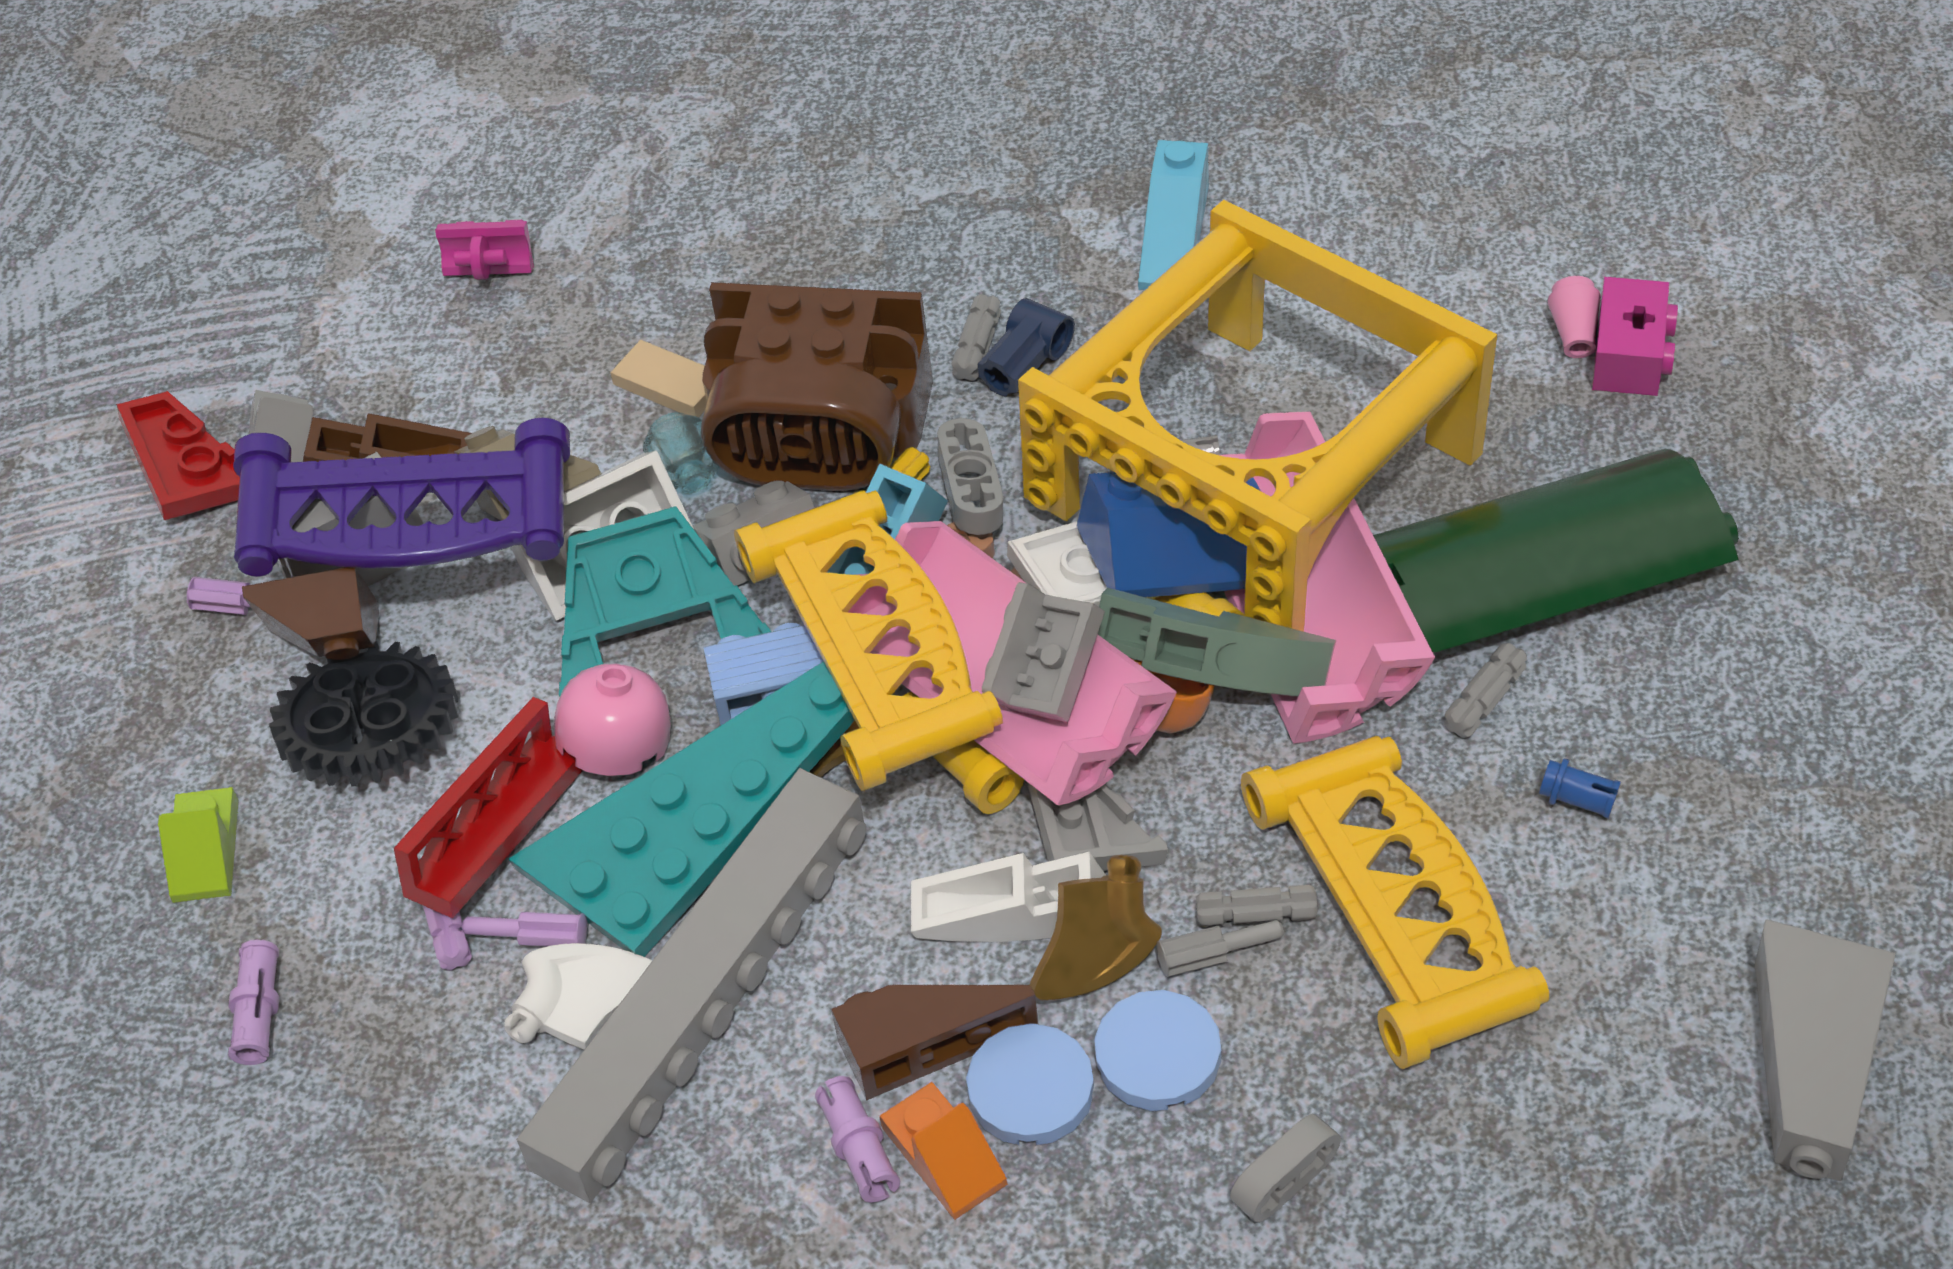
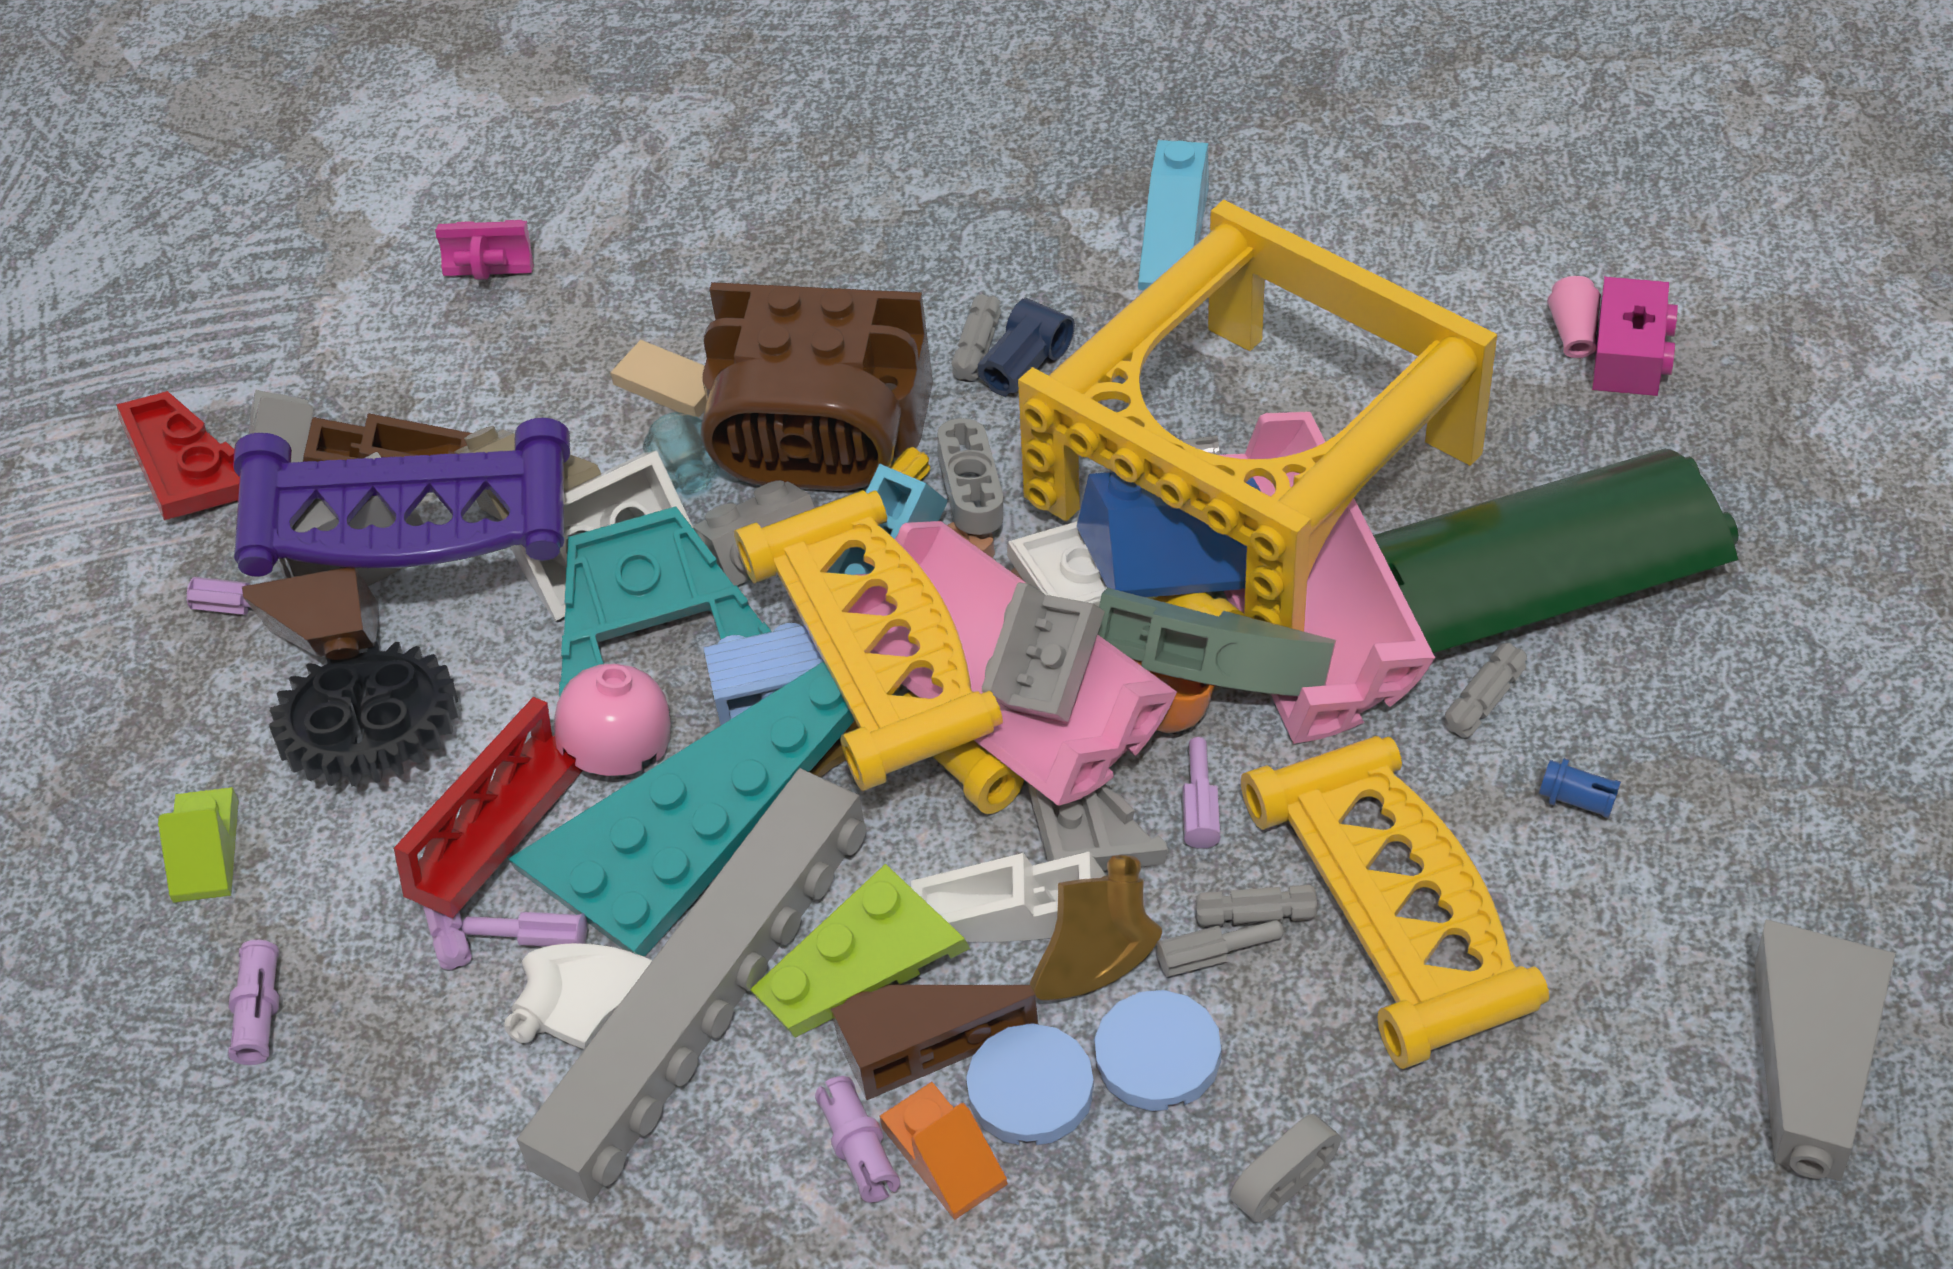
none -> lime wing [750,863,971,1038]
none -> lavender axle [1182,737,1220,848]

